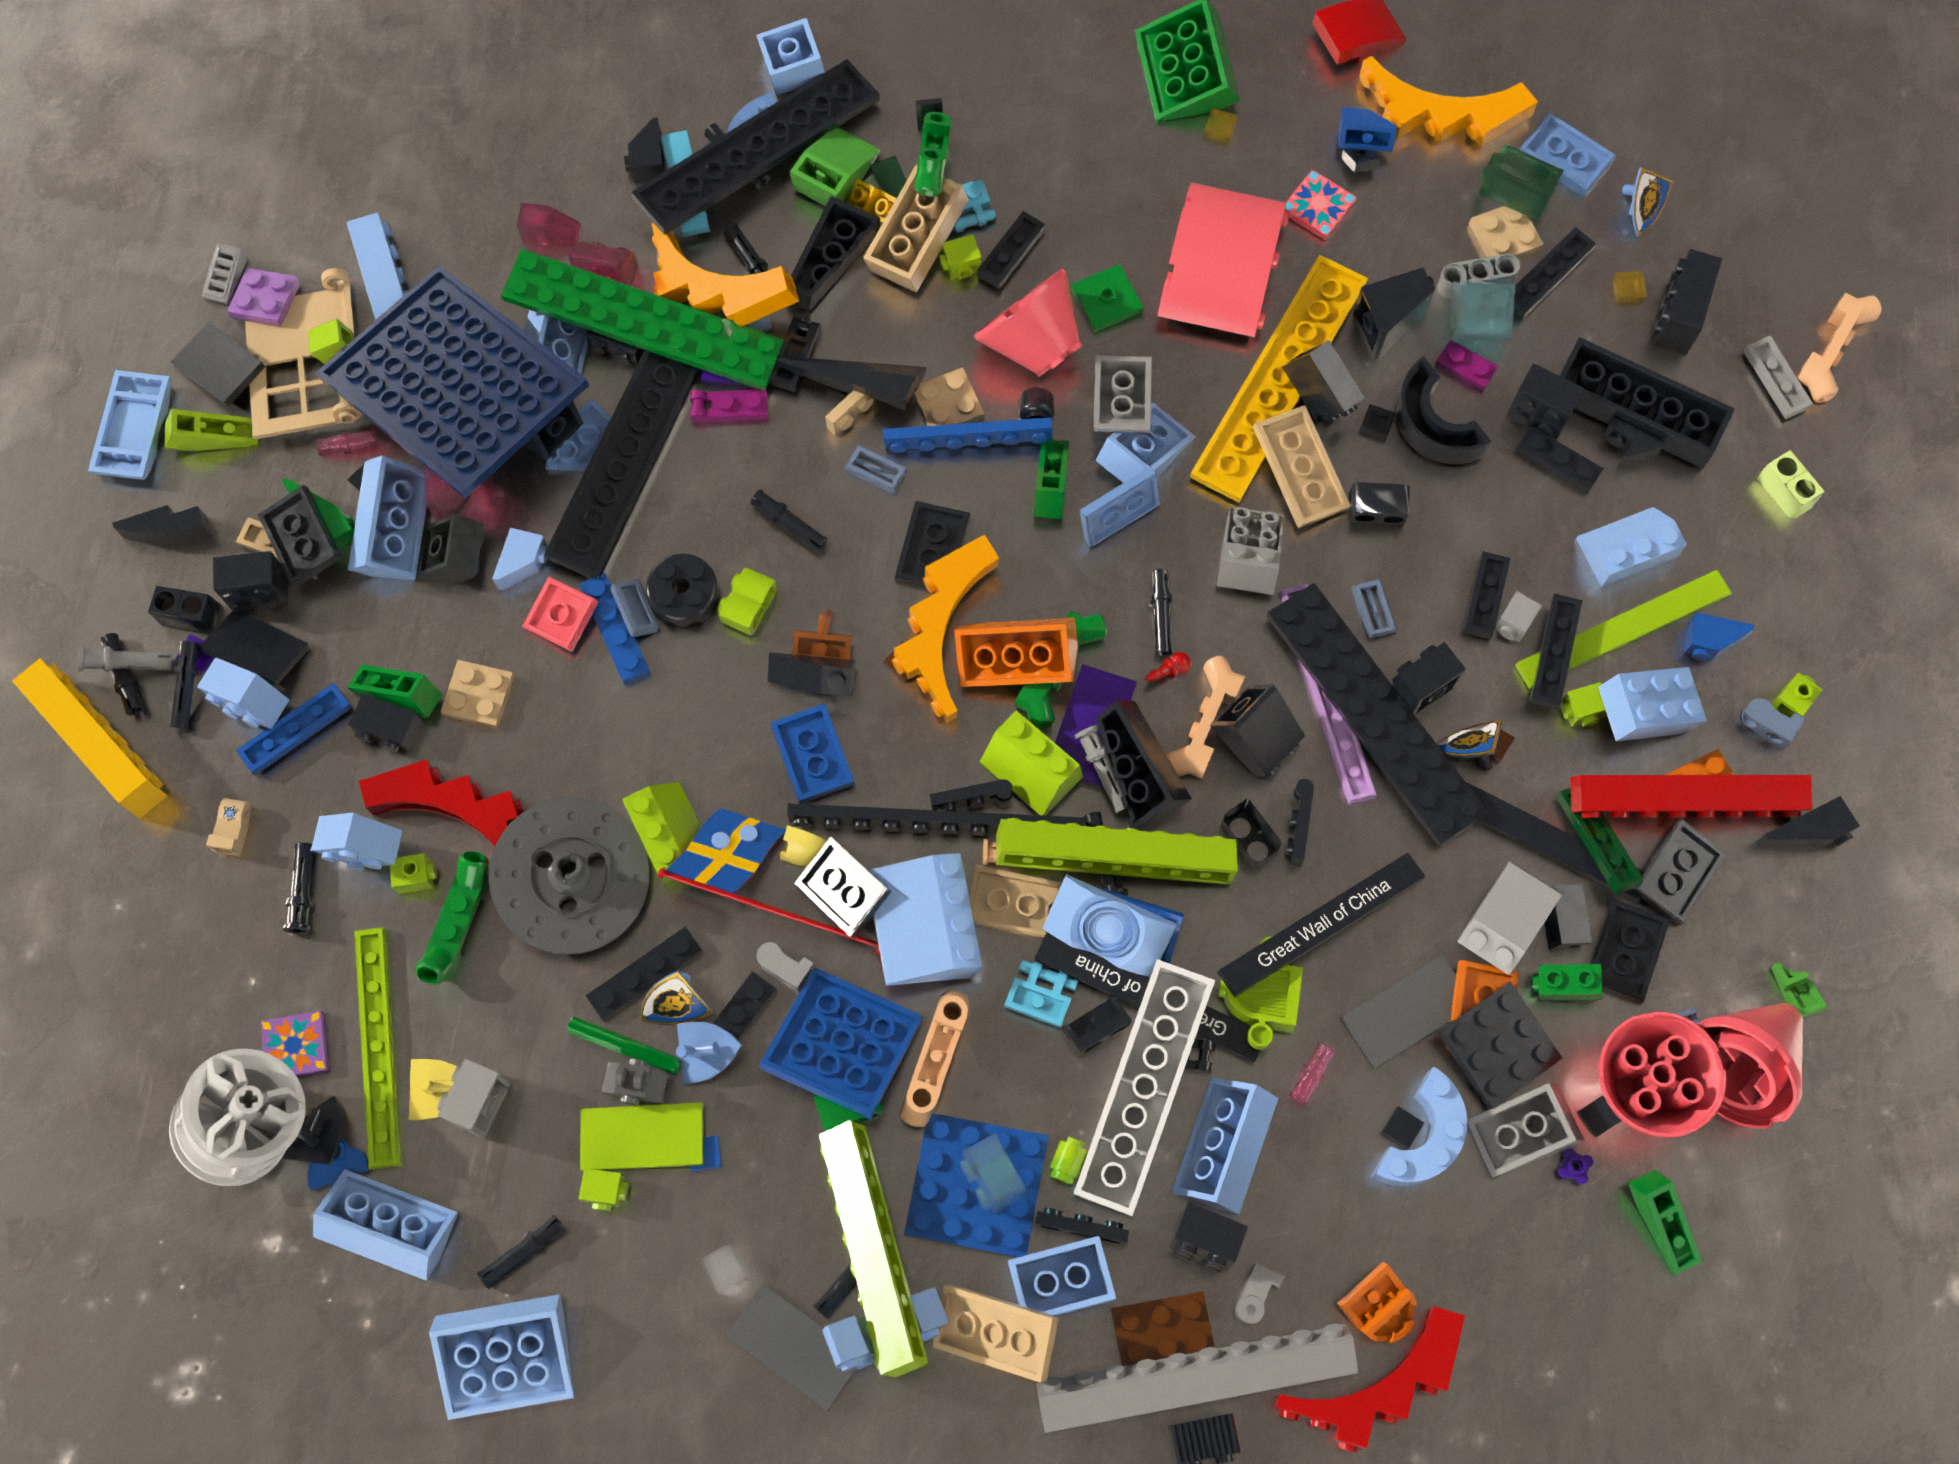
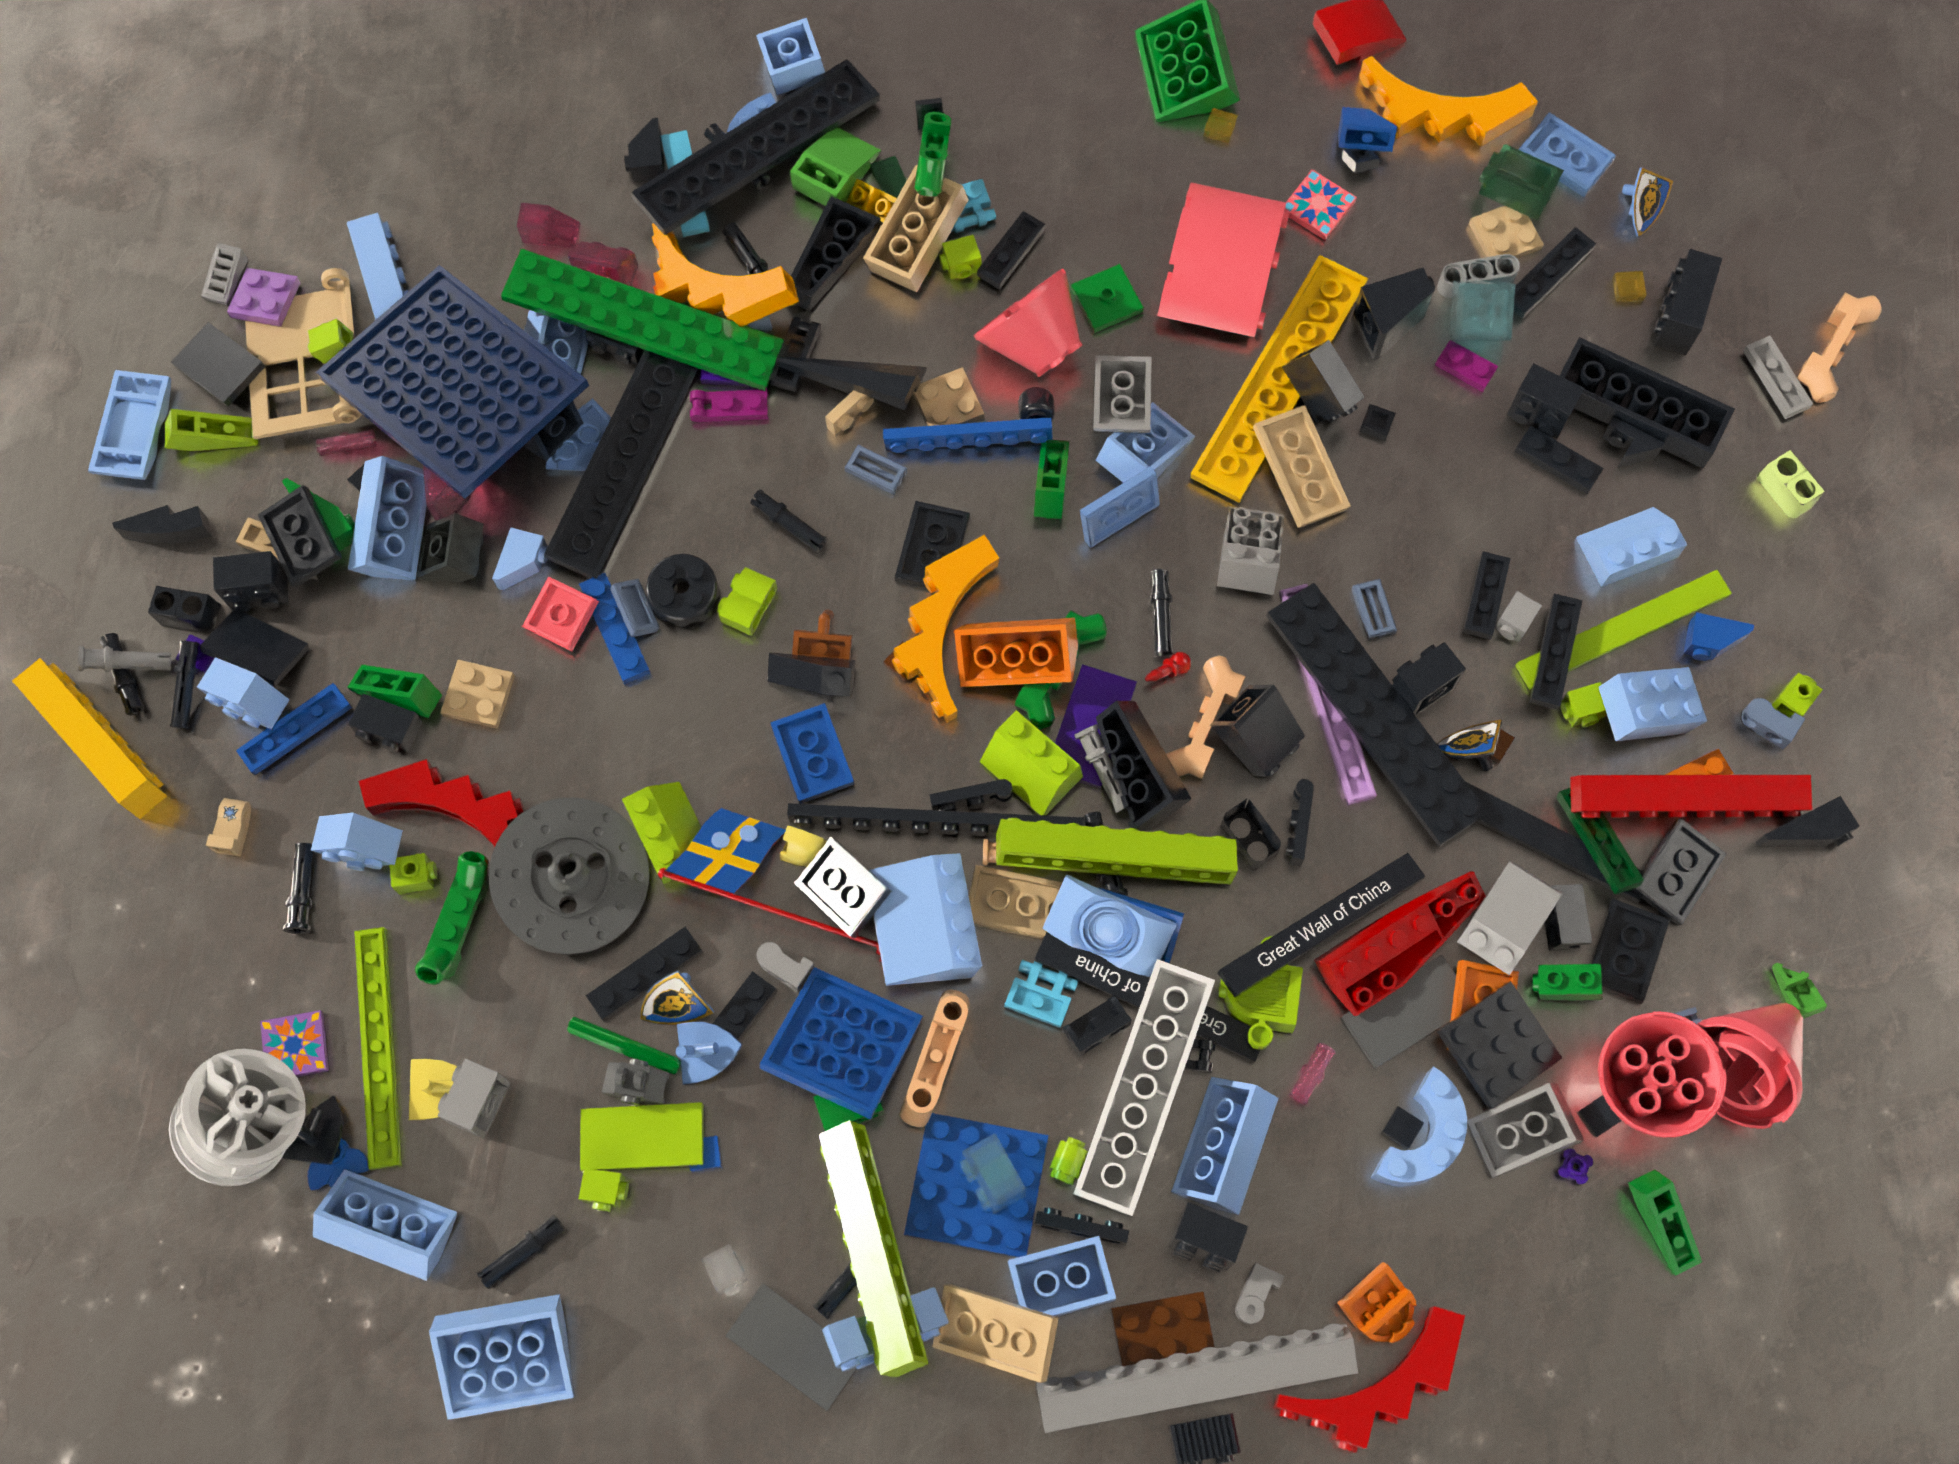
black piece [1348,482,1410,525] -> none
black brick [1396,356,1492,464] -> none
none -> red wedge [1314,871,1486,1016]

